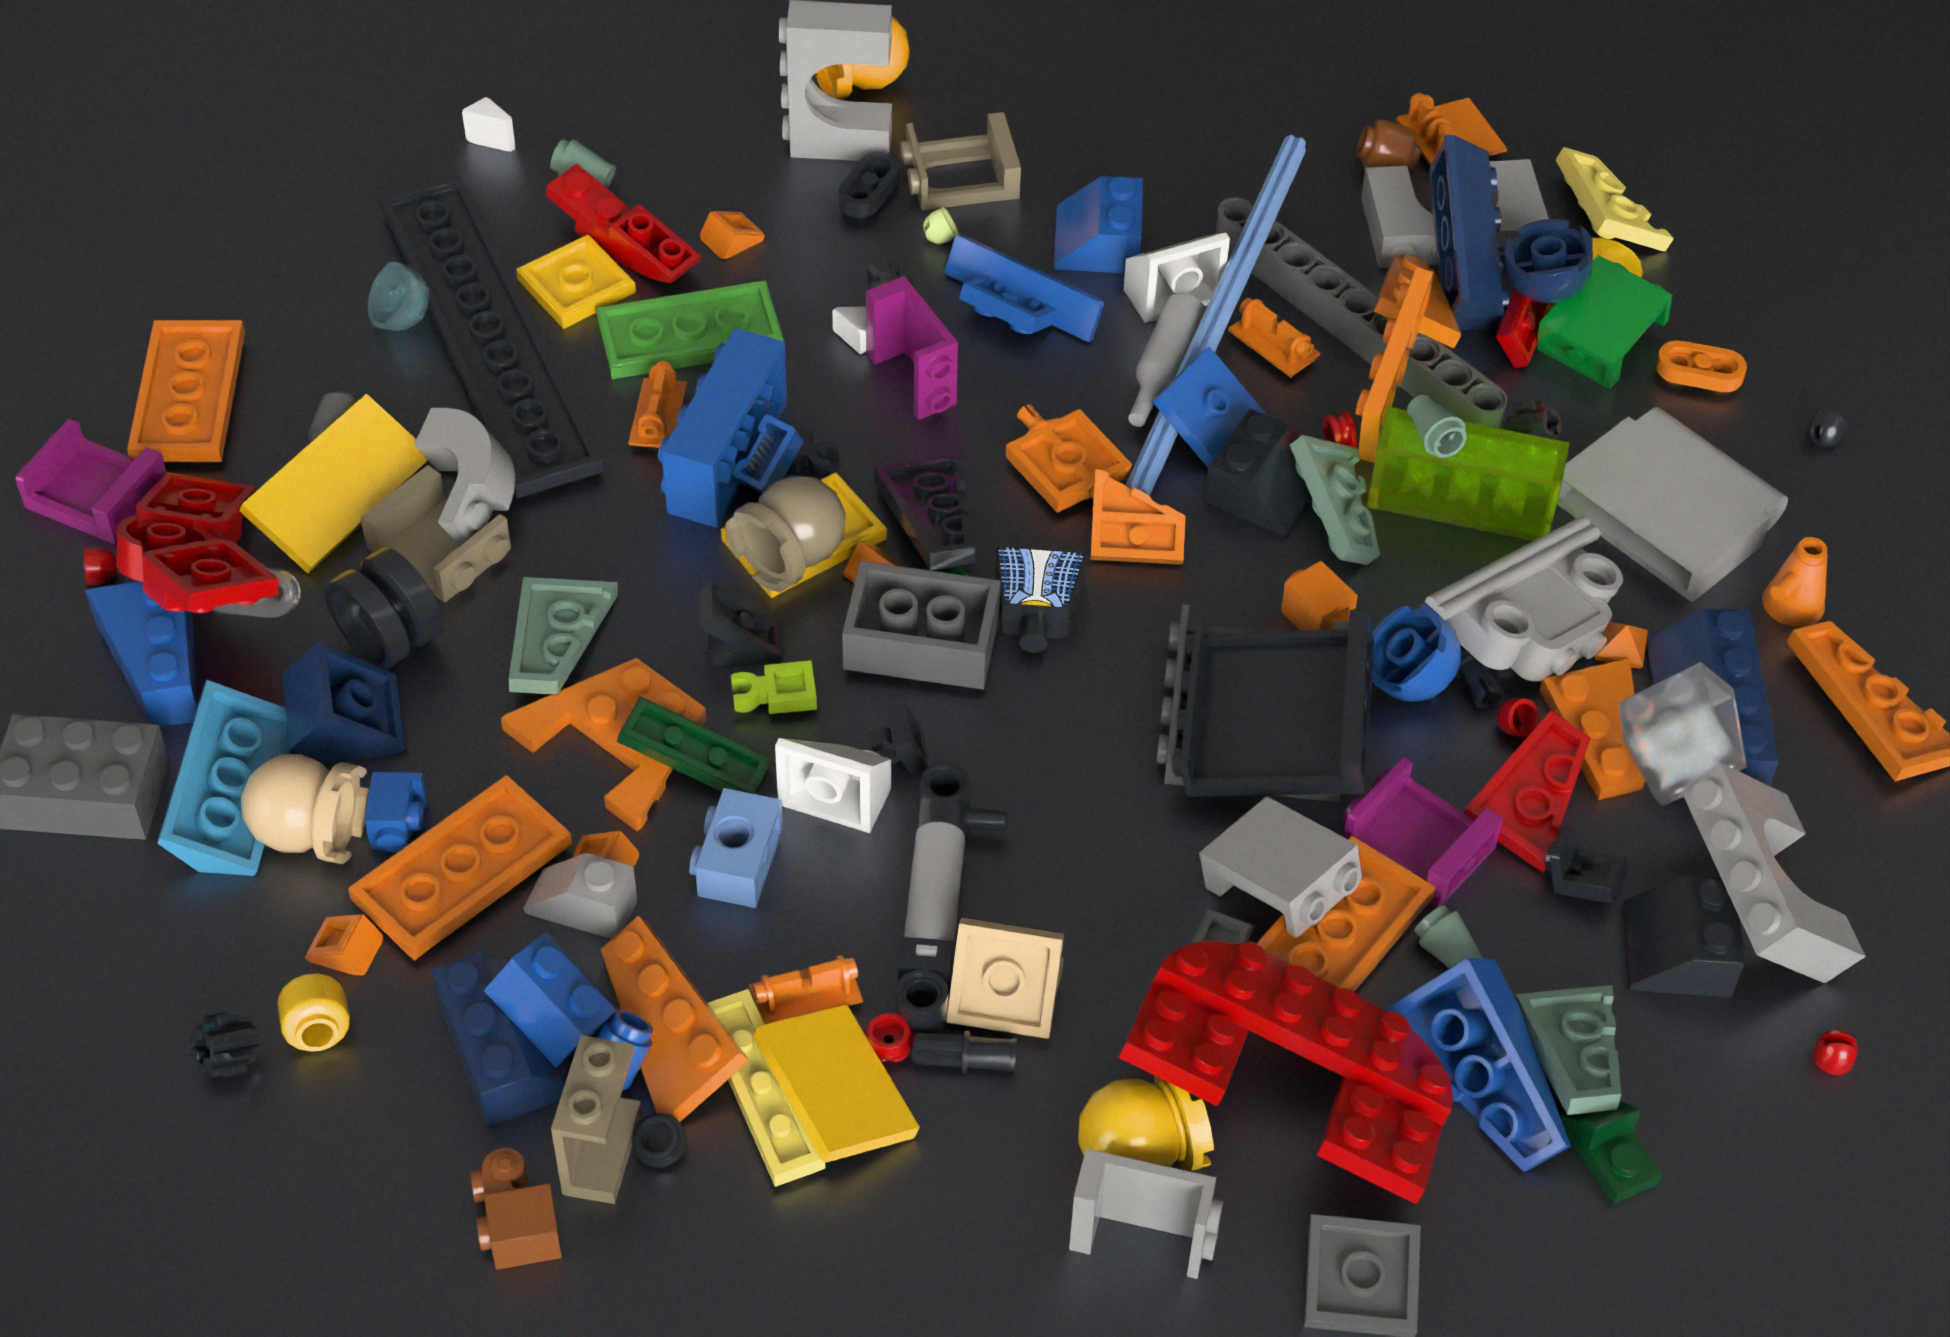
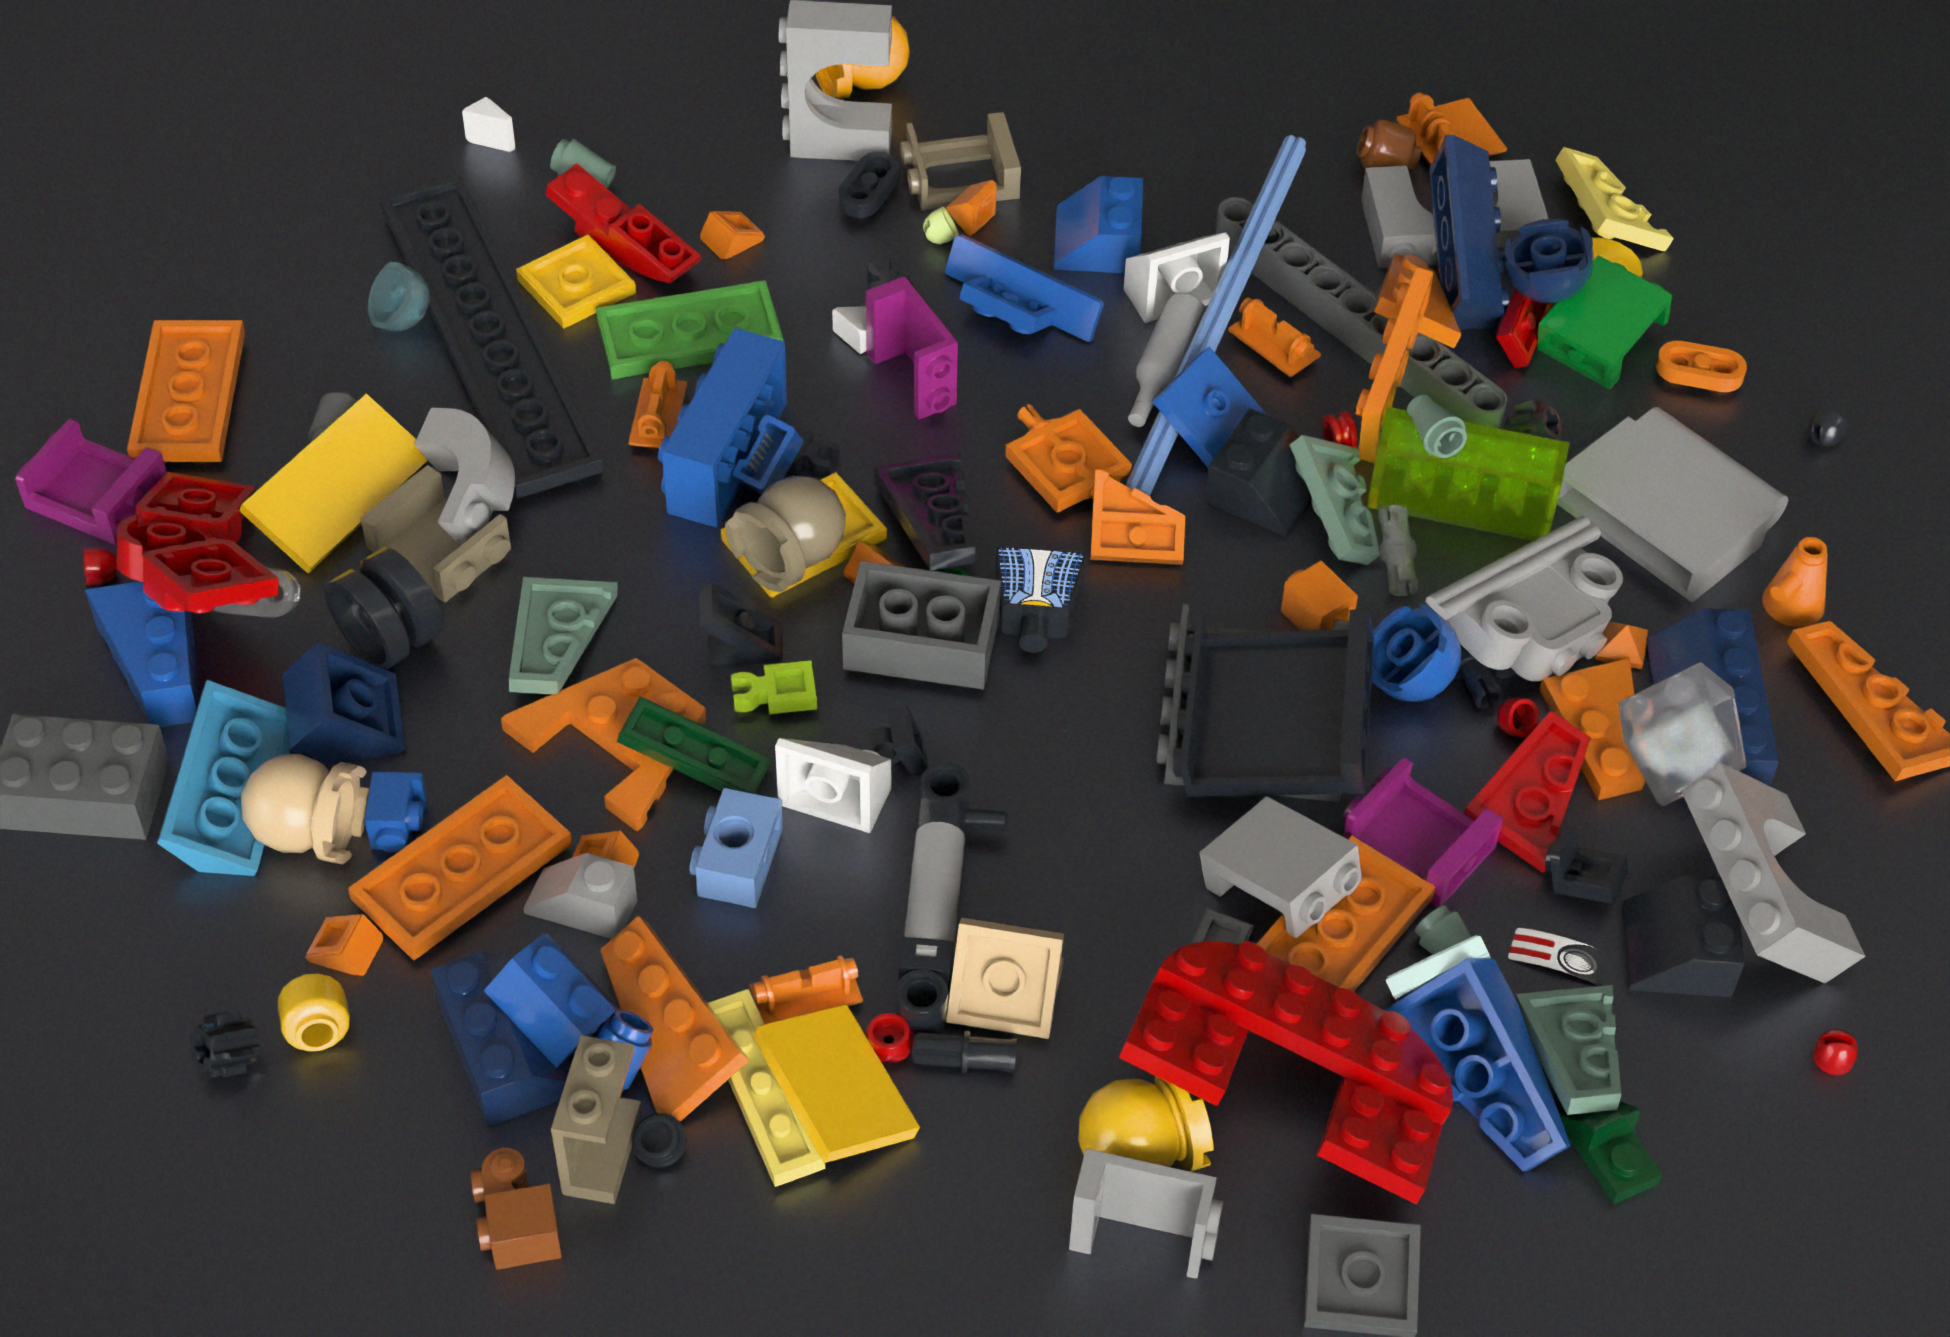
none -> orange slope [946,180,997,237]
none -> clear pin [1378,505,1419,596]
none -> light aqua tile [1386,935,1491,1002]
none -> sticker [1508,928,1610,986]

